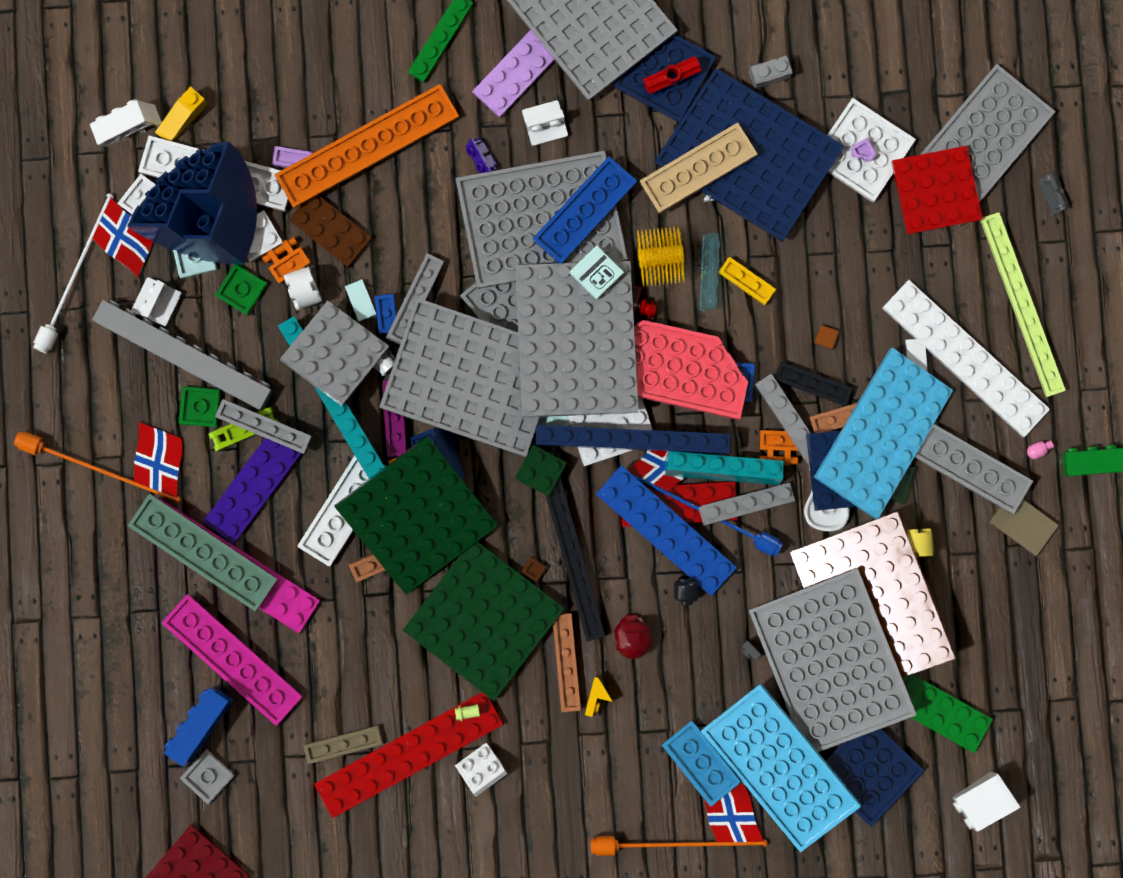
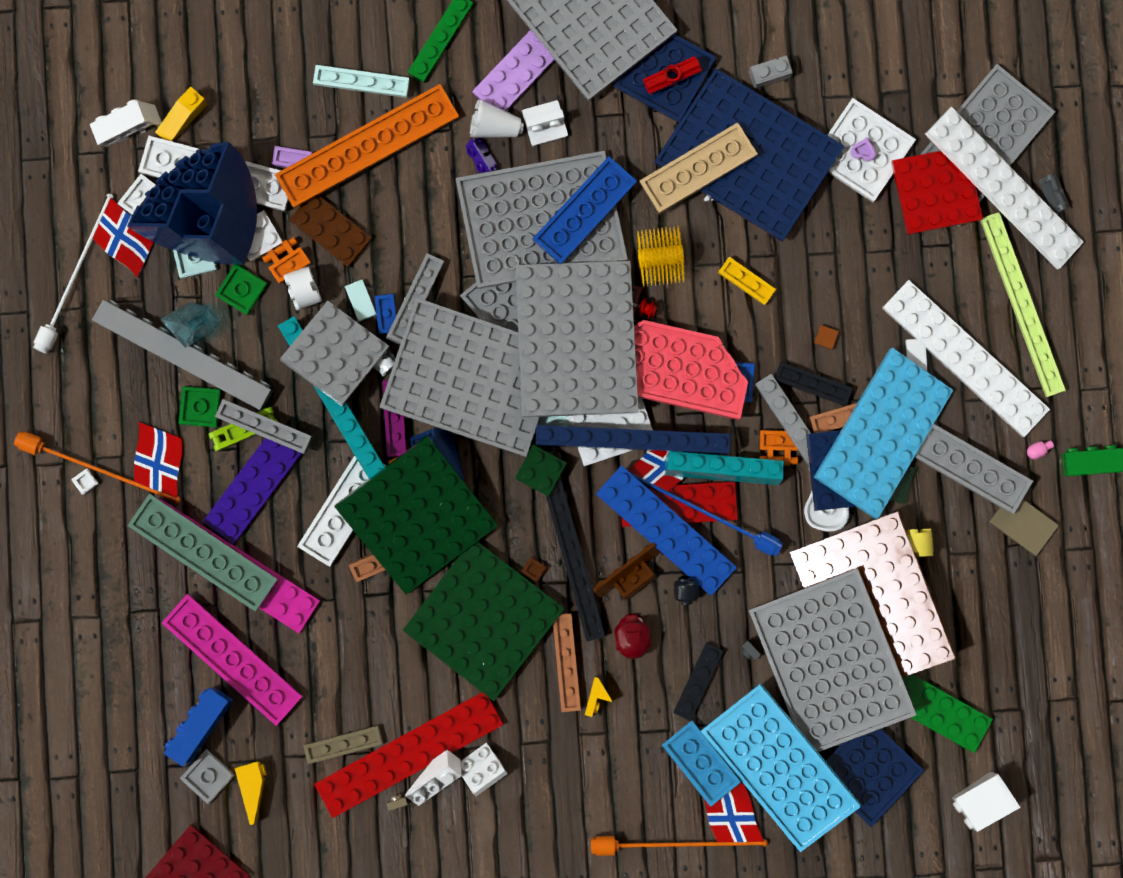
white bracket [132,277,182,327] -> none
yellowish green pin [455,704,480,722] -> none
light aqua tile [569,246,624,300] -> none
light grey plate [698,483,795,526] -> none
clear light blue plate [699,233,720,311] -> none
none -> white tile [71,468,99,495]
none -> clear light blue slope [161,303,220,348]
none -> yellow slope [235,761,267,825]
none -> light aqua plate [313,65,410,98]
none -> dark tan plate [386,794,409,811]
none -> white slope [405,750,461,806]
none -> white cone [470,99,524,138]
none -> reddish brown bracket [593,543,660,601]
none -> black plate [673,643,724,721]
none -> white plate [925,107,1083,269]

